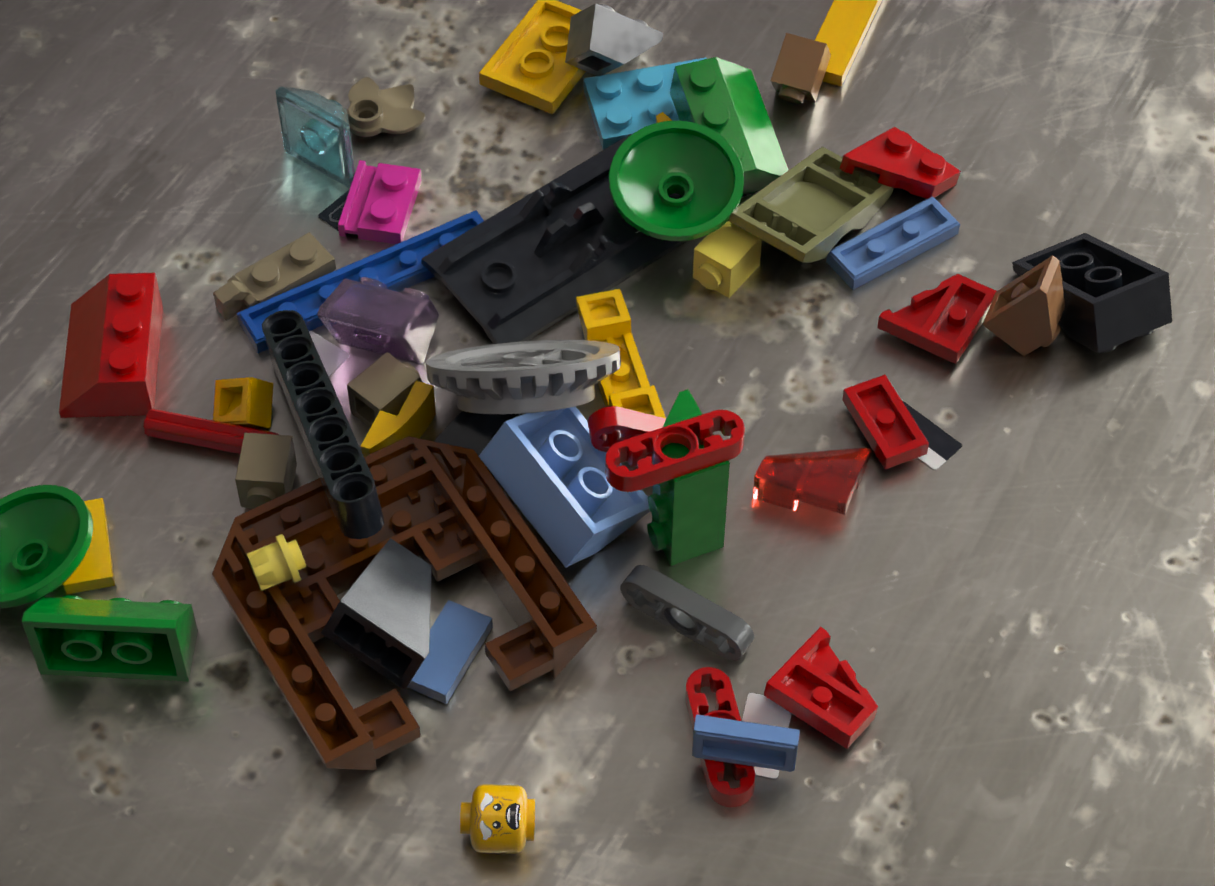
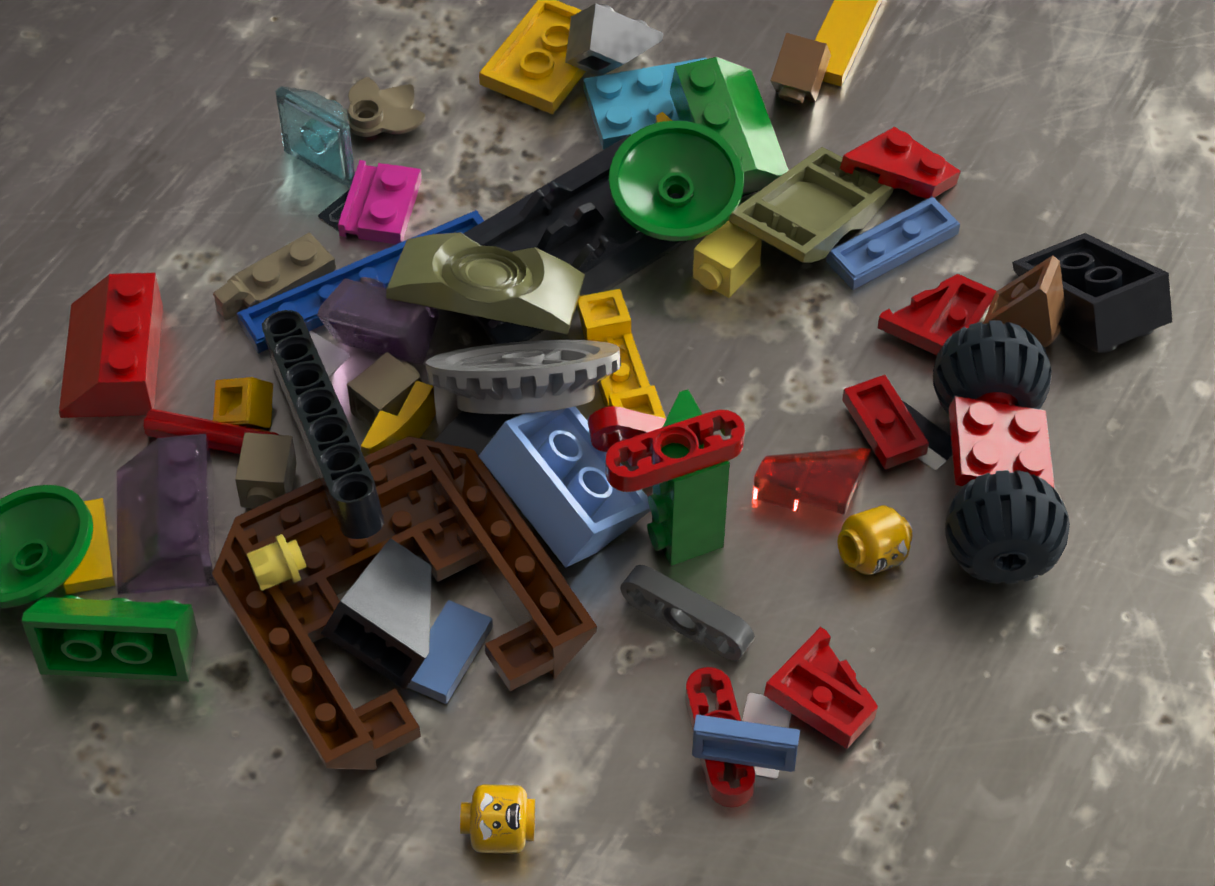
none -> slope [117,434,216,595]
none -> olive slope [386,232,585,334]
none -> yellow head [837,505,913,575]
none -> black plate [933,321,1070,584]

